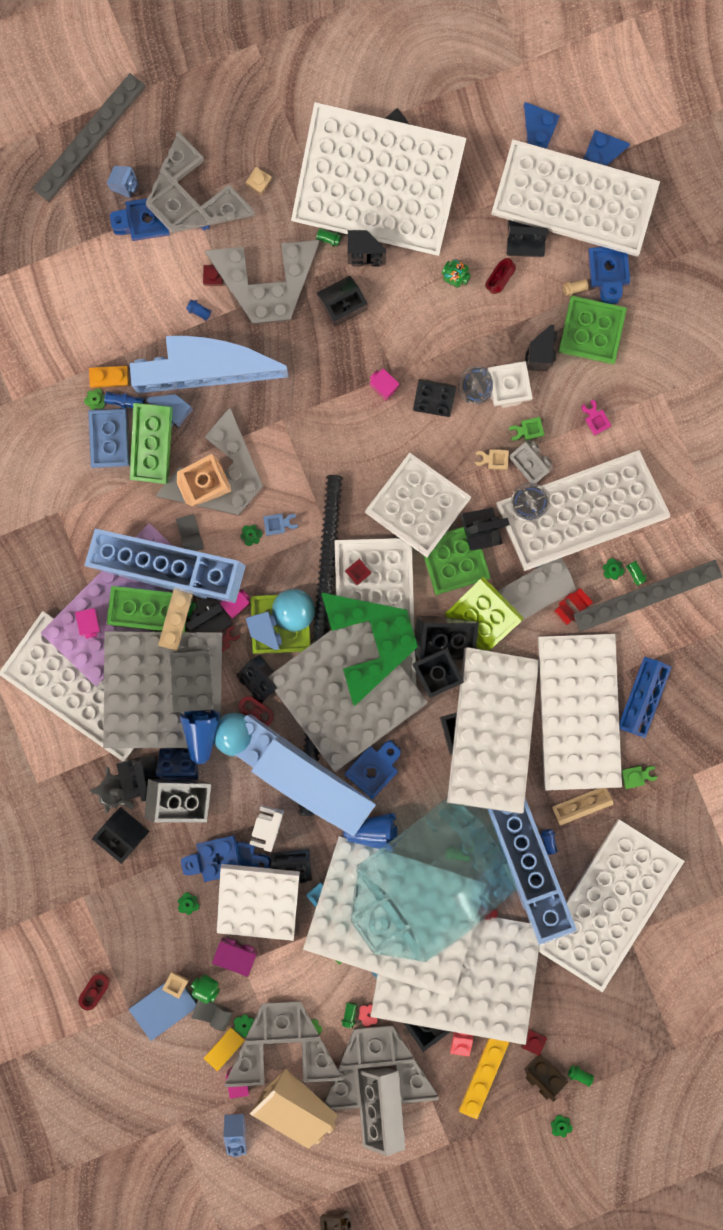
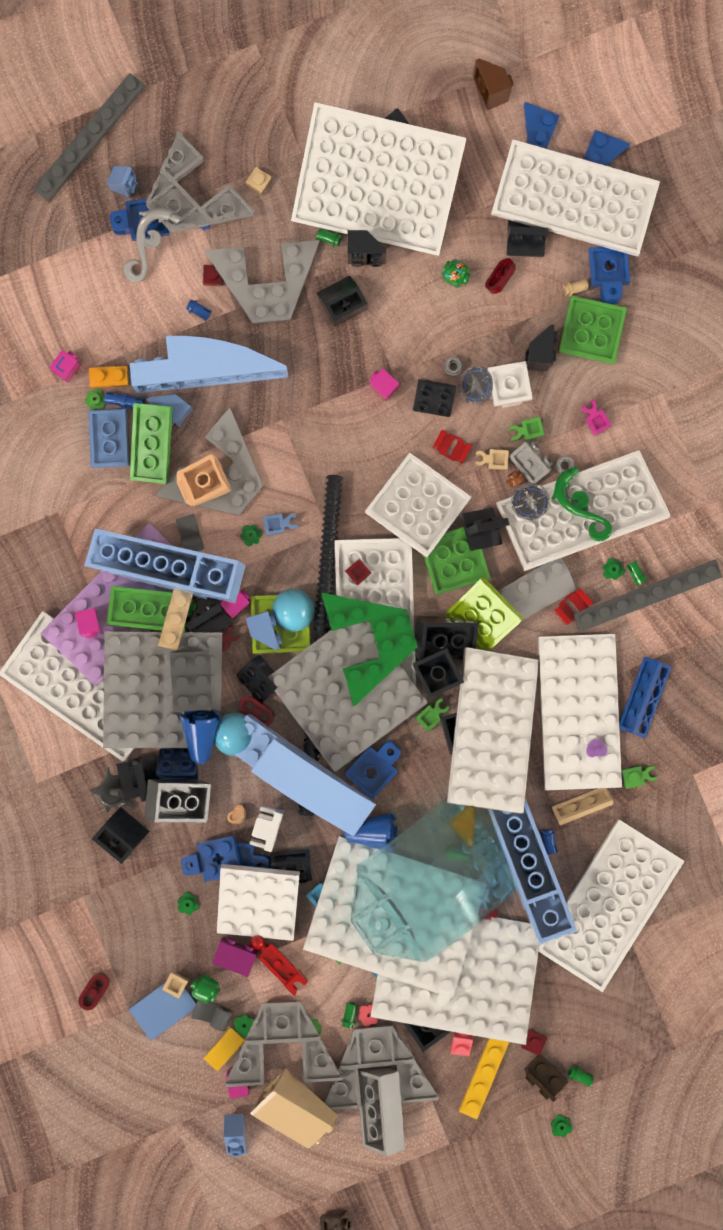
none -> dark pink brick [49,350,81,383]
none -> light grey plant [123,208,181,282]
none -> light nougat piece [227,805,246,825]
none -> red plate [250,935,308,995]
none -> bright green plate [415,698,450,732]
none -> red piece [432,429,472,464]
none -> light grey plate [444,357,463,376]
none -> clear yellow slope [449,804,476,848]
none -> reddish brown slope [473,58,513,110]
none -> dark orange plate [506,471,524,487]
none -> green plant [551,466,612,542]
none -> light grey plate [556,456,575,474]
none -> medium lavender piece [586,739,607,757]

